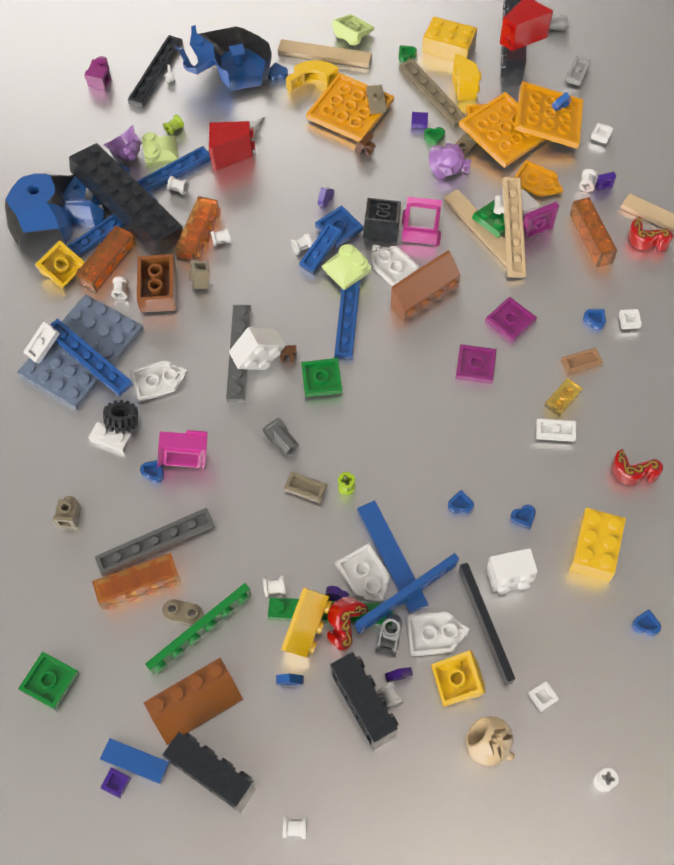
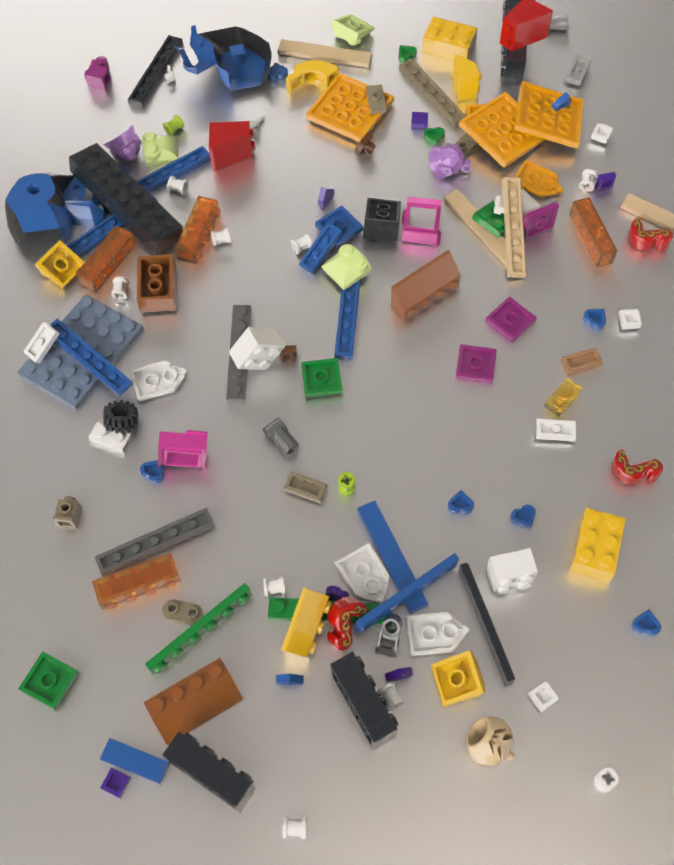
dark tan brick [189,260,210,289] -> none
white tile [371,245,421,286] -> none

